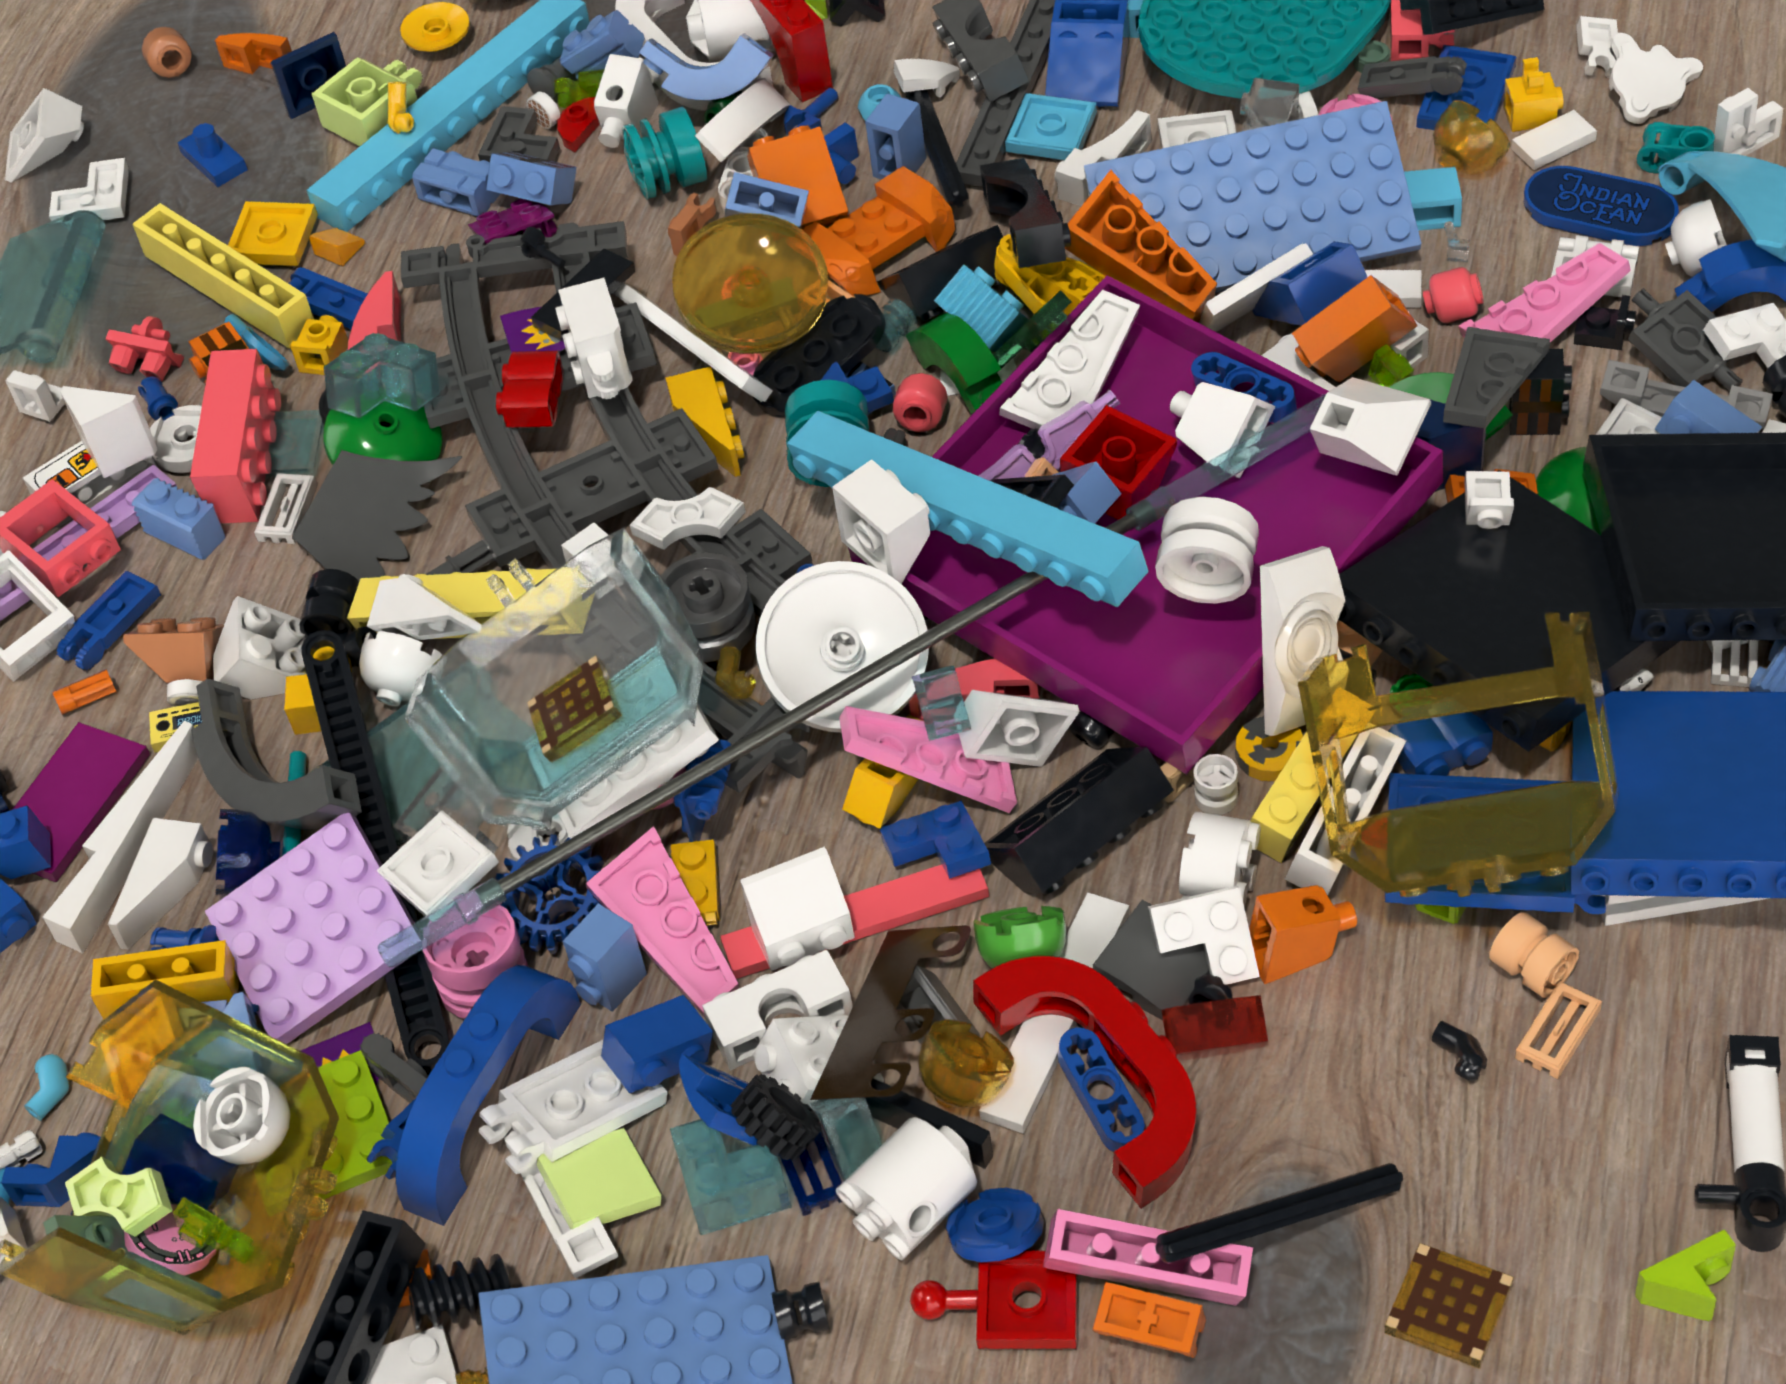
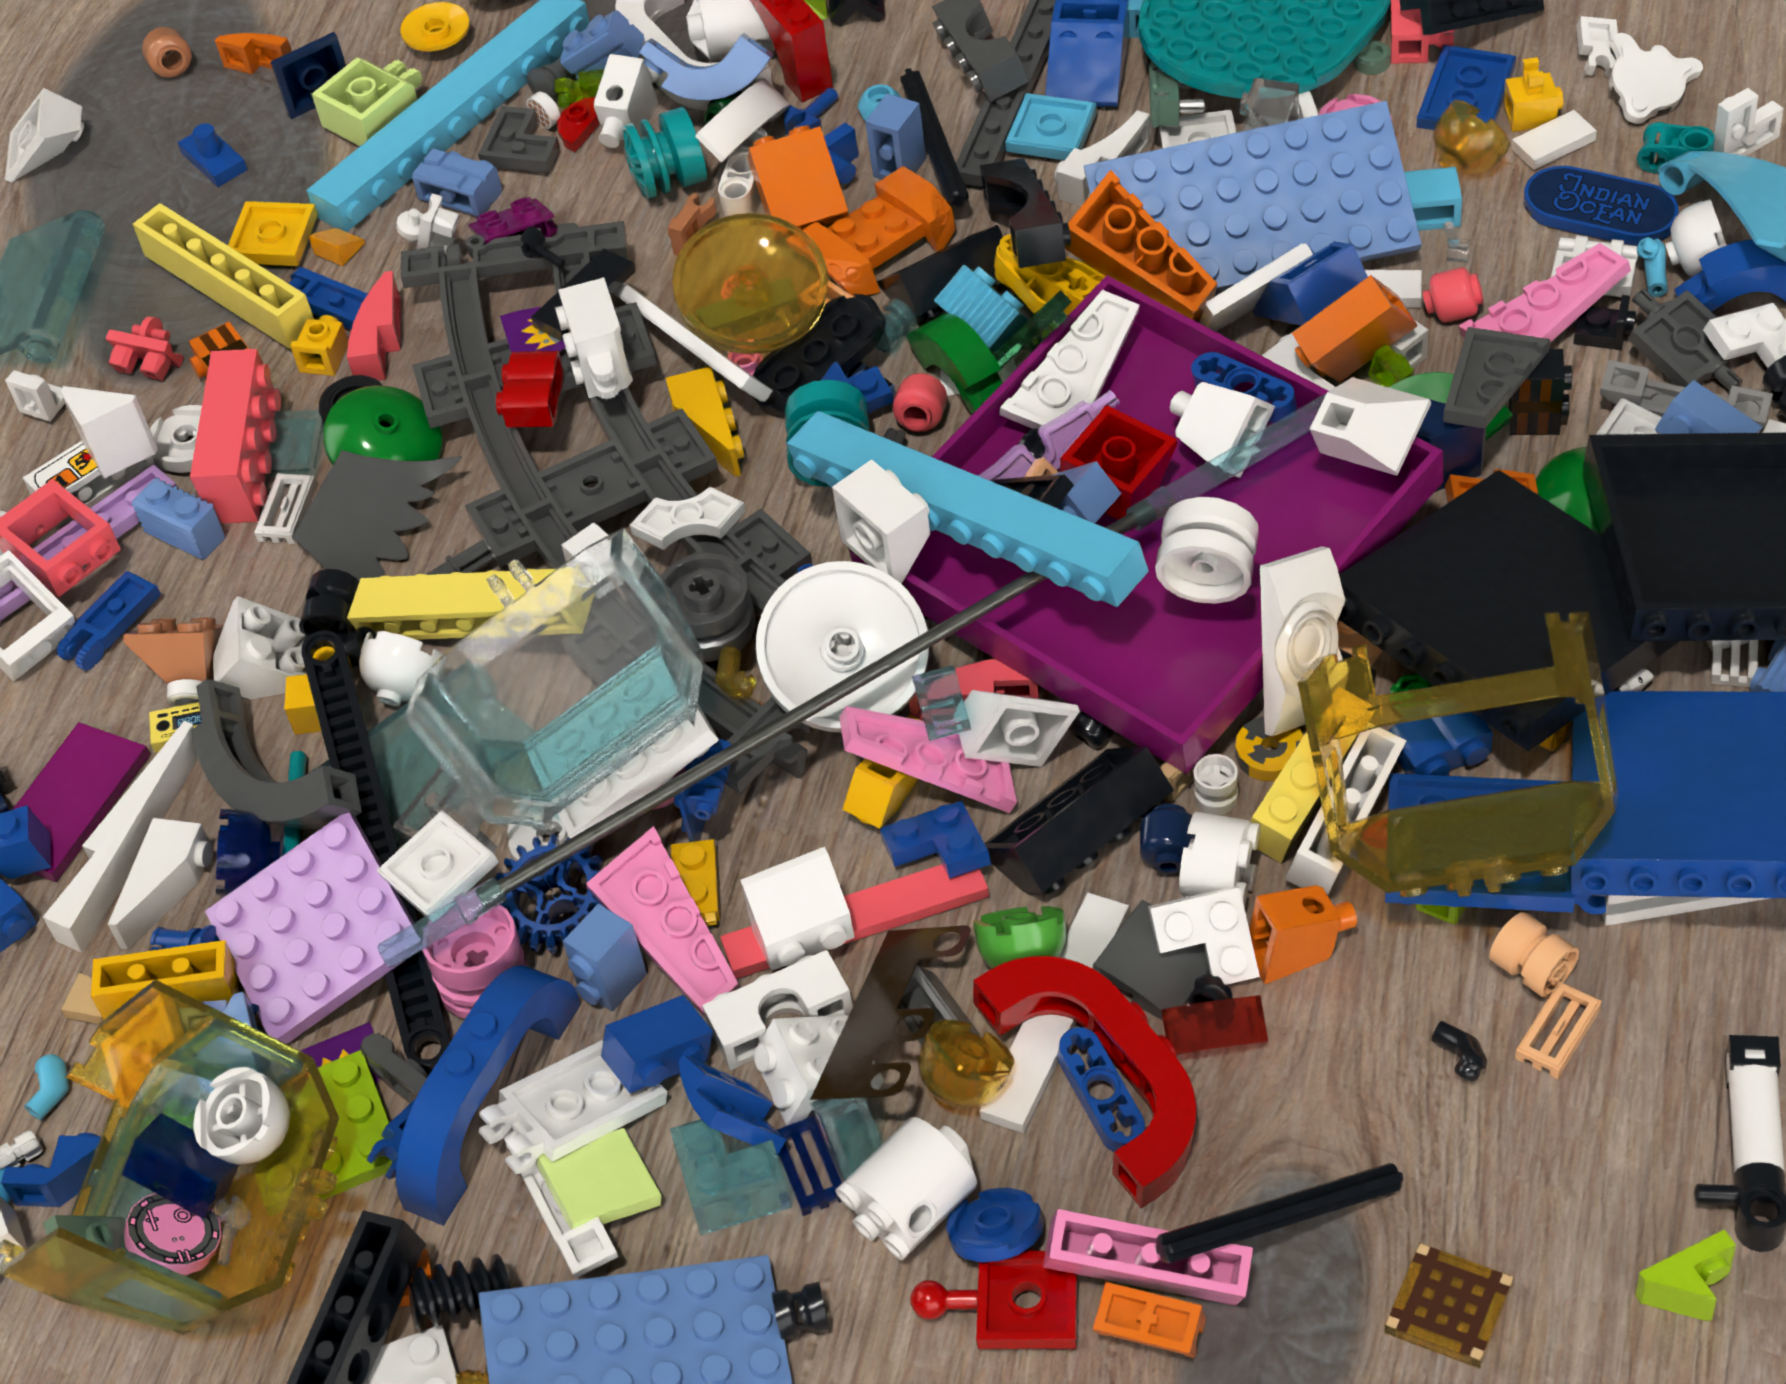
white plate [49,158,129,227] -> none
orange piece [52,669,116,715] -> none
yellowish green tile [65,1156,173,1237] -> none
blue pin [138,377,178,422] -> none
clear neon green plate [173,1197,256,1264] -> none
dark azure piece [225,314,290,371] -> none
clear light blue brick [324,333,440,418] -> none
white slope [367,574,482,640] -> none
yellow arm [388,82,414,134] -> none
medium blue brick [486,152,577,205] -> none
tile [527,655,622,763] -> none
medium blue brick [724,172,809,239] -> none
black tyre [731,1074,822,1161] -> none
black tile [861,1078,993,1169] -> none
white slope [894,59,960,98] -> none
dark grey hinge [1358,56,1467,99] -> none
white bracket [1464,471,1514,529] -> none
none -> tan tile [61,973,106,1025]
none -> white hips [396,193,459,253]
none -> dark blue head [1140,804,1195,874]
none -> sand green piece [1149,62,1205,127]
none -> medium azure arm [1637,237,1668,297]

